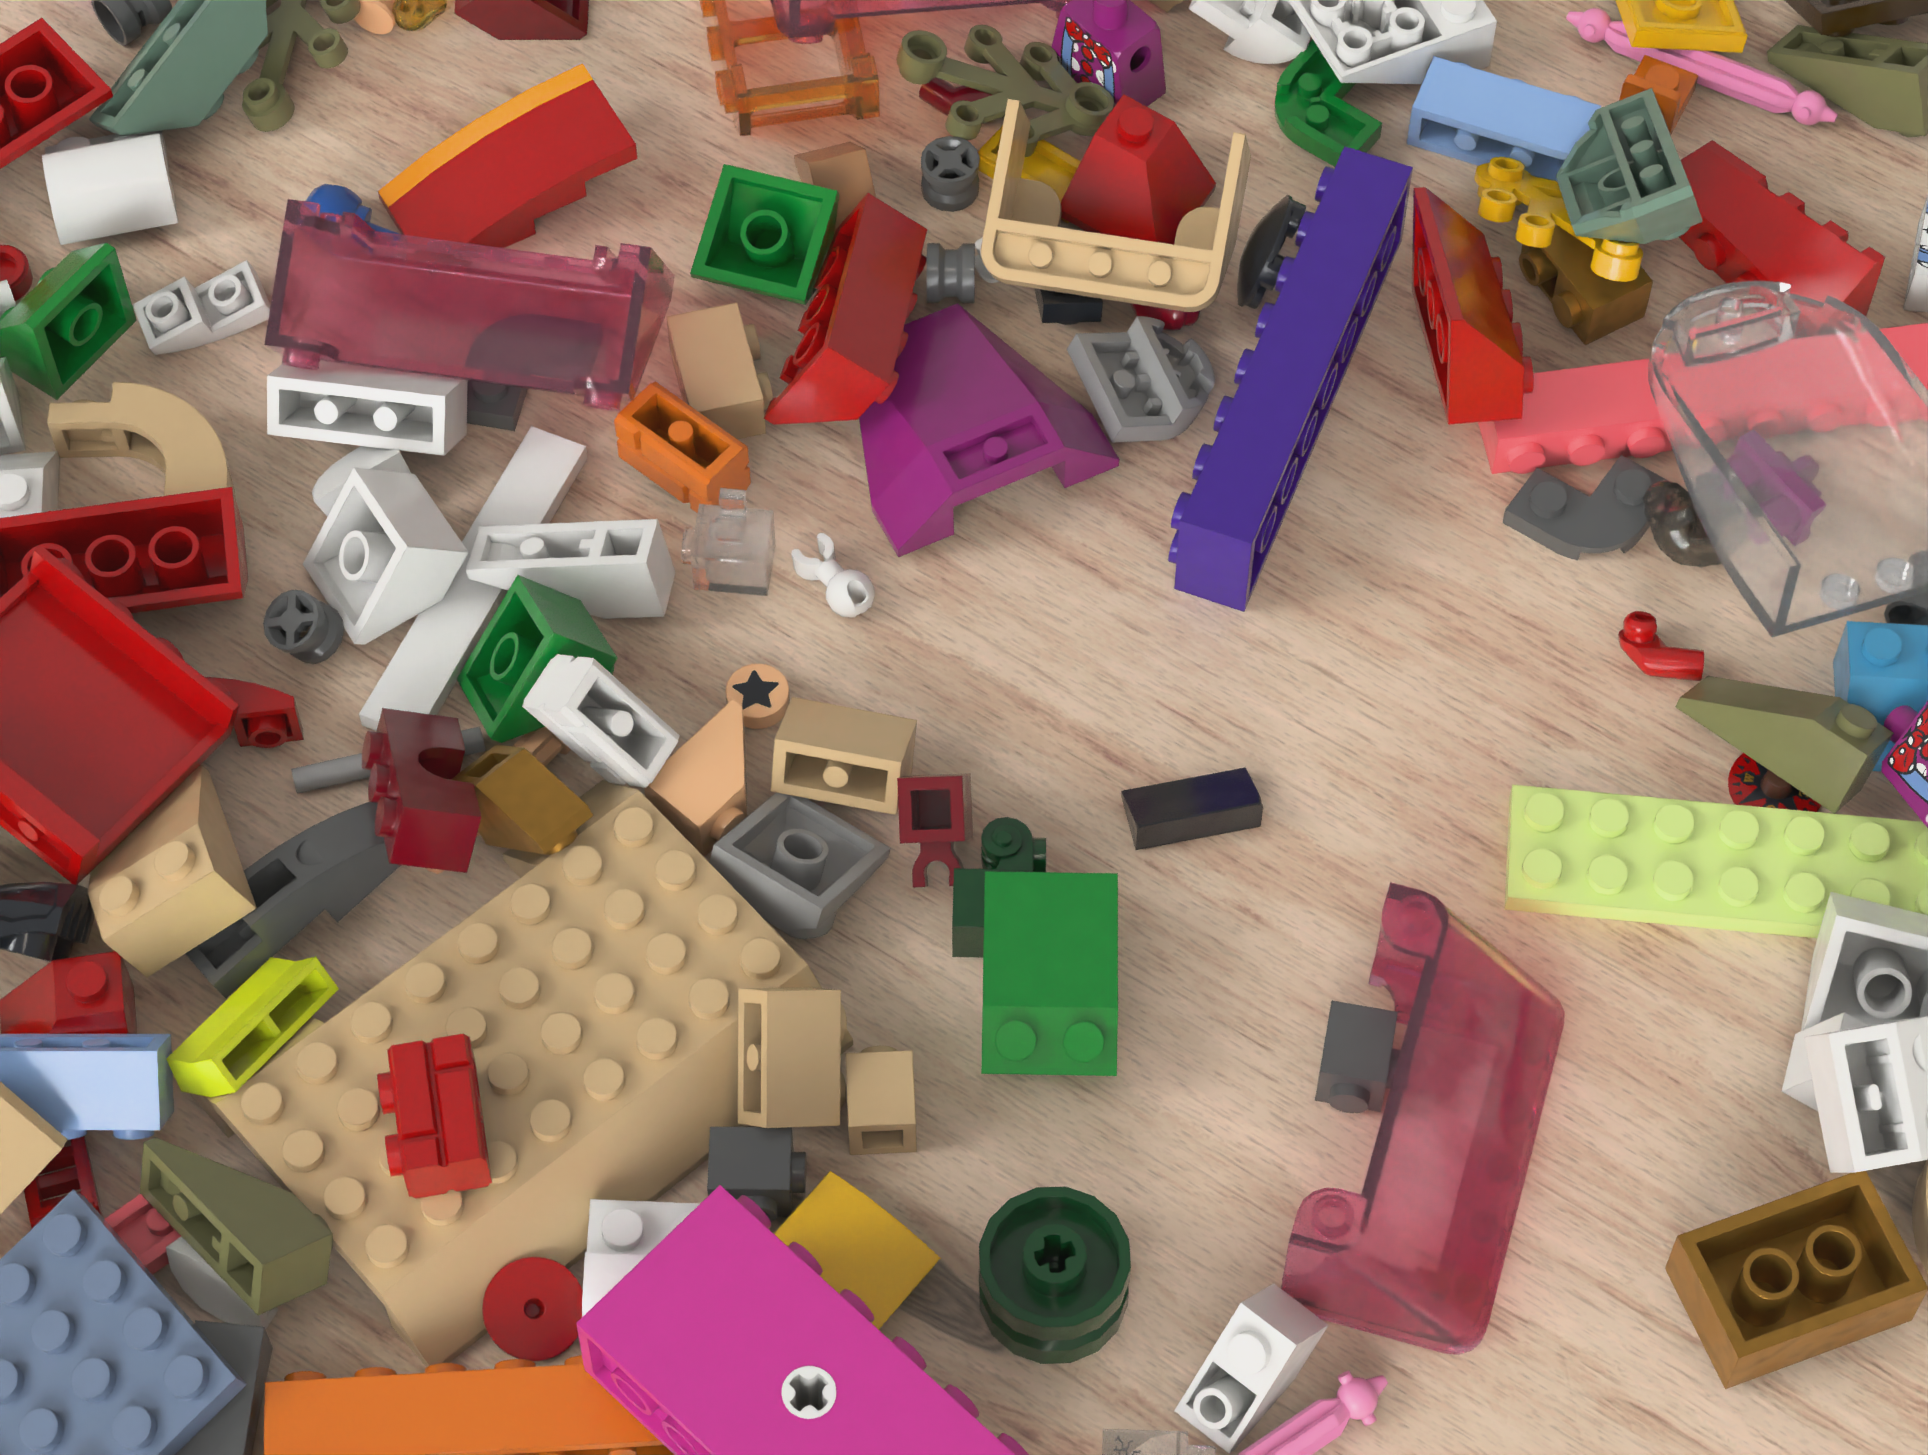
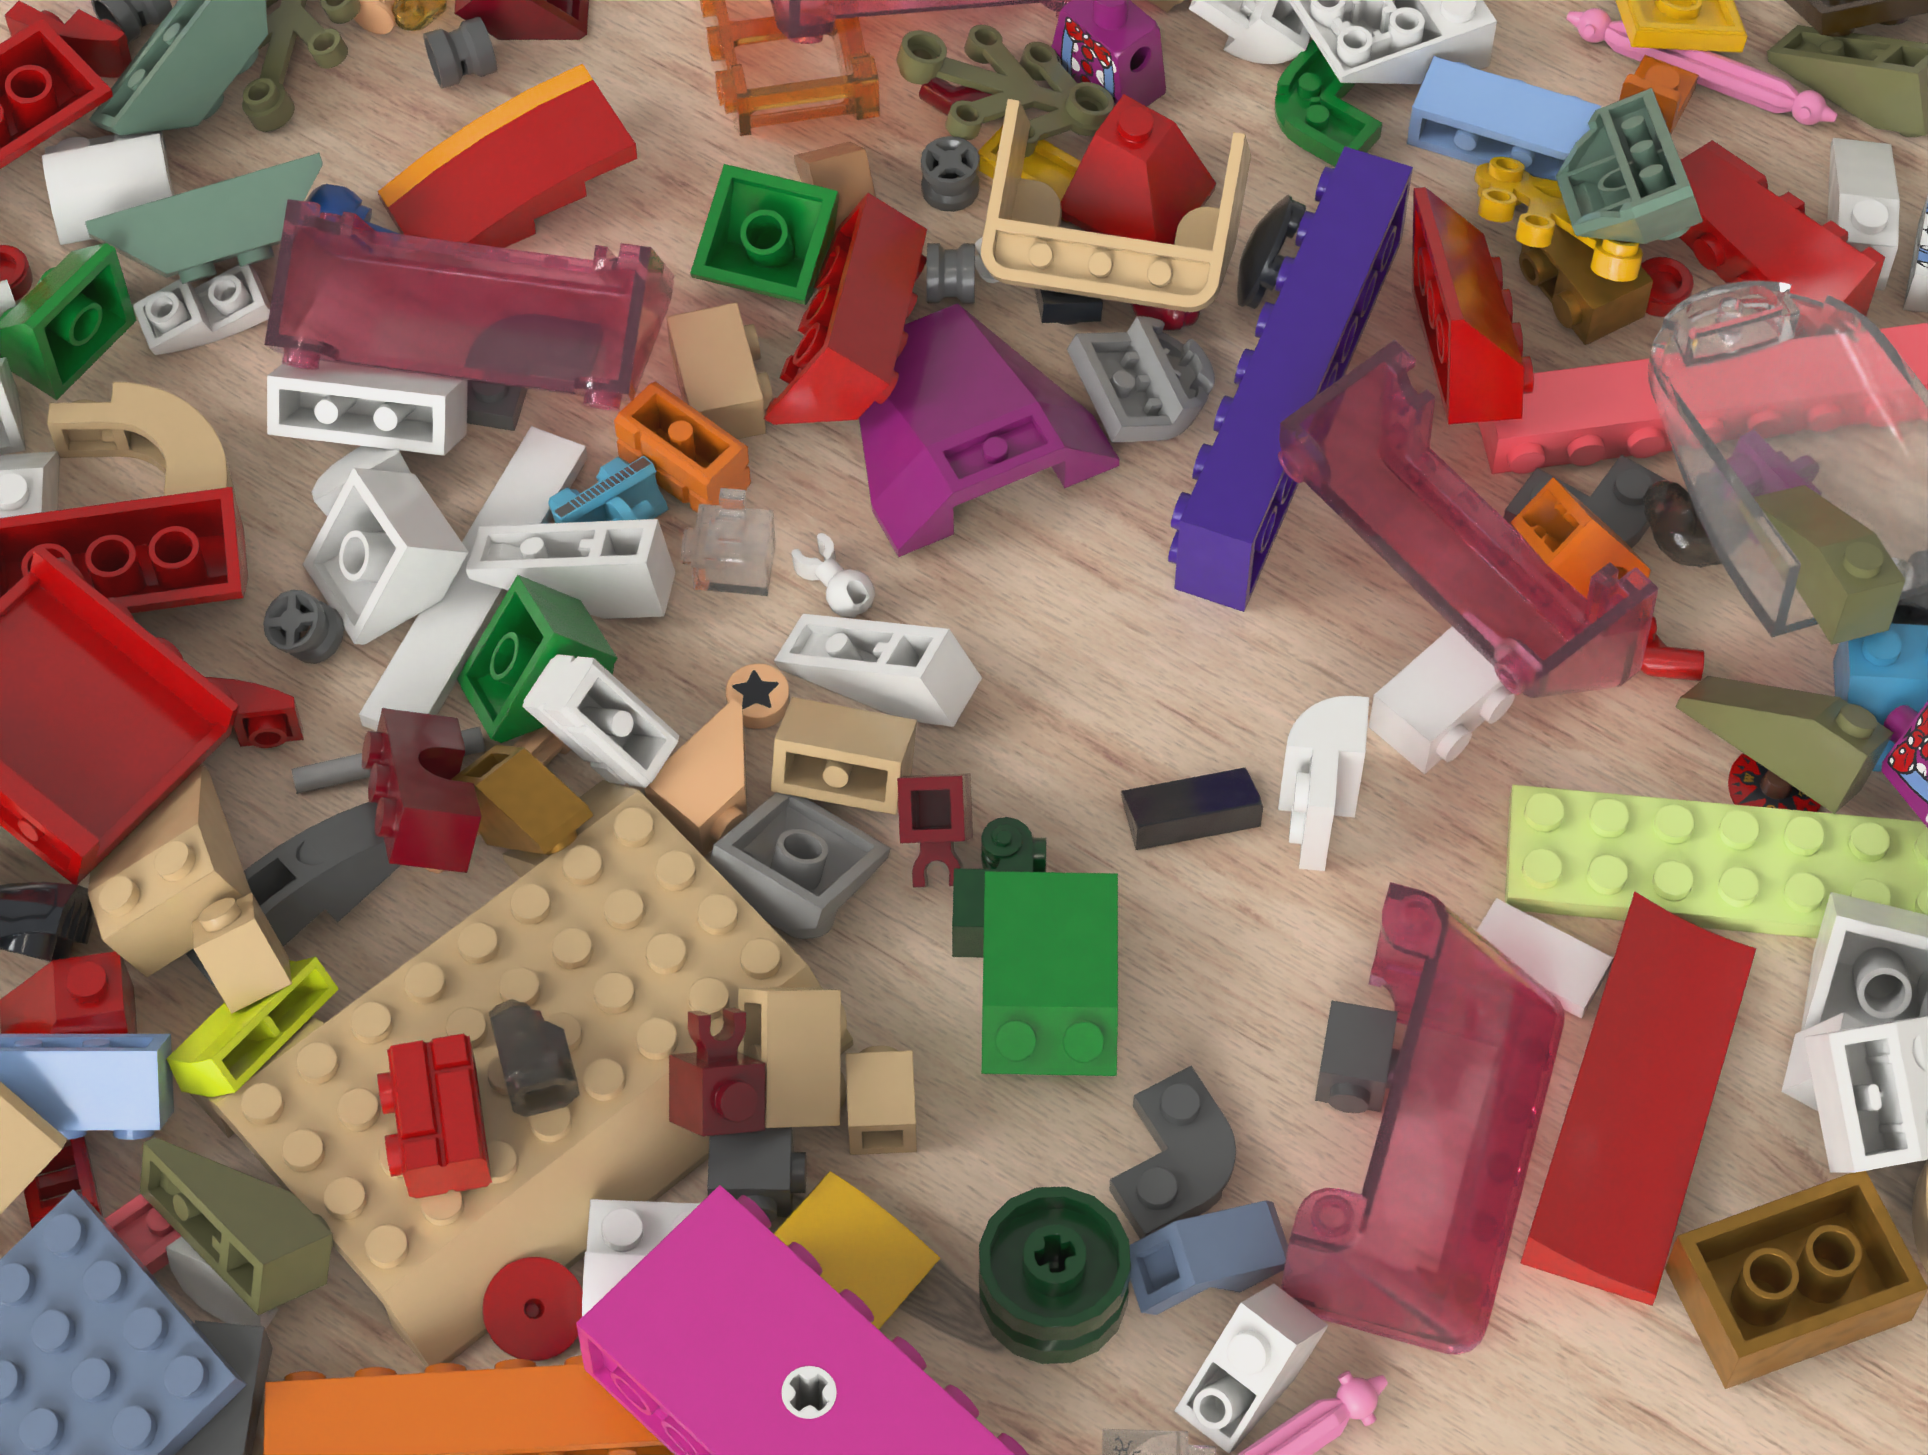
none -> red slope [5,1,132,78]
none -> sand green wedge [85,153,323,284]
none -> tan brick [192,892,292,1014]
none -> dark grey wheel [423,17,497,89]
none -> clear smoke rock [488,999,580,1117]
none -> medium azure hips [548,456,669,523]
none -> dark red brick [669,1008,765,1137]
none -> white slope [774,614,982,727]
none -> dark grey plate [1109,1066,1236,1239]
none -> sand blue slope [1130,1200,1294,1315]
none -> clear pink windscreen [1278,339,1659,698]
none -> white brick [1278,696,1369,871]
none -> white piece [1369,619,1517,775]
none -> white tile [1464,898,1614,1018]
none -> orange torso [1510,477,1656,616]
none -> red arch [1520,891,1757,1306]
none -> red tile [1641,257,1694,317]
none -> olive slope [1746,485,1906,645]
none -> white slope [1827,138,1900,291]

